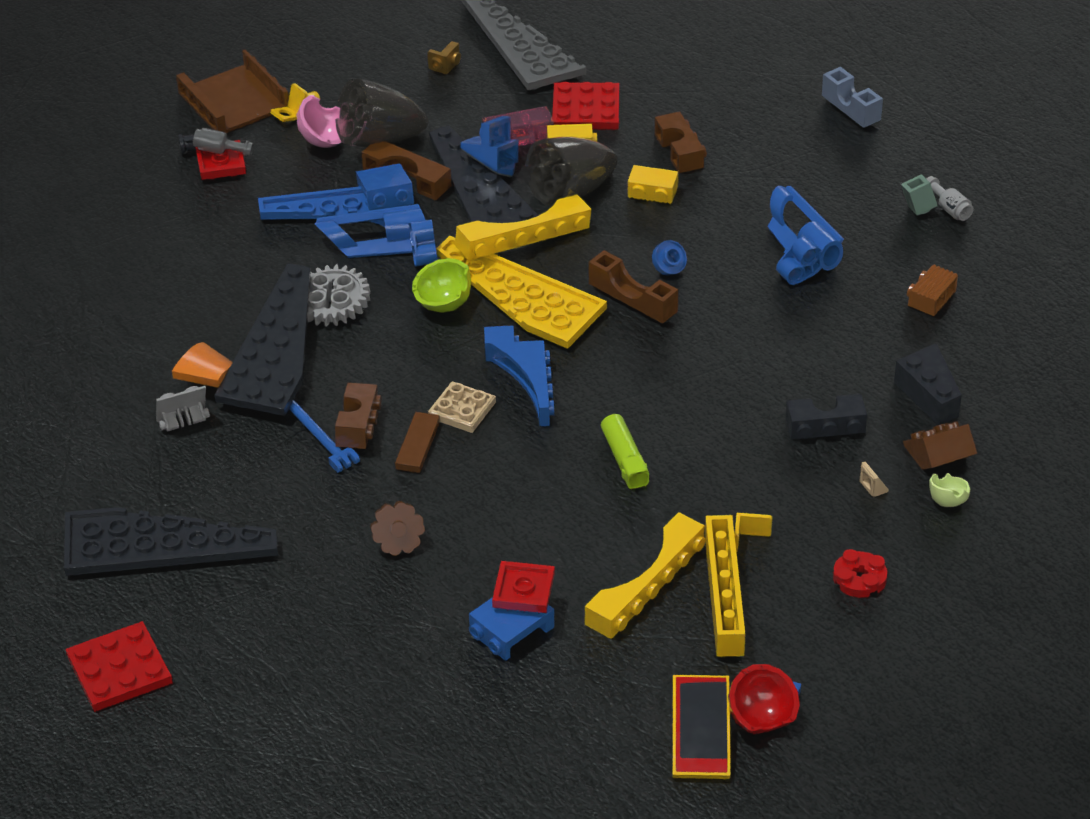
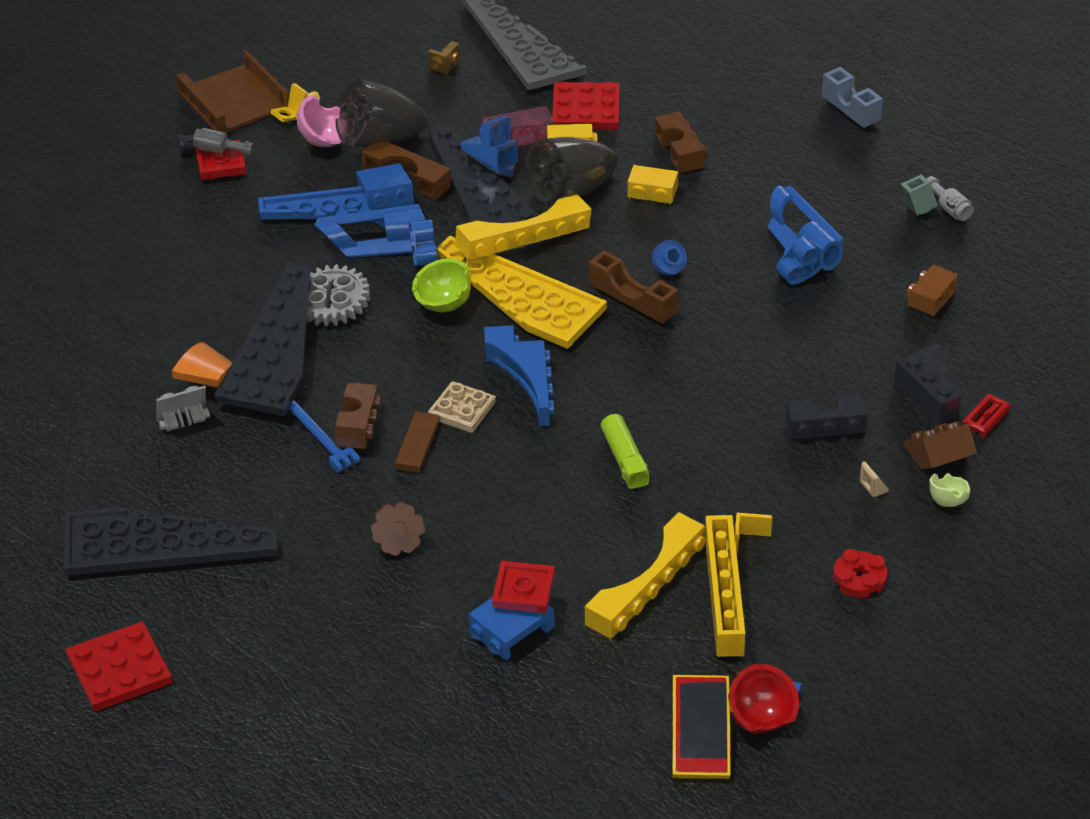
none -> red tile [962,394,1010,438]

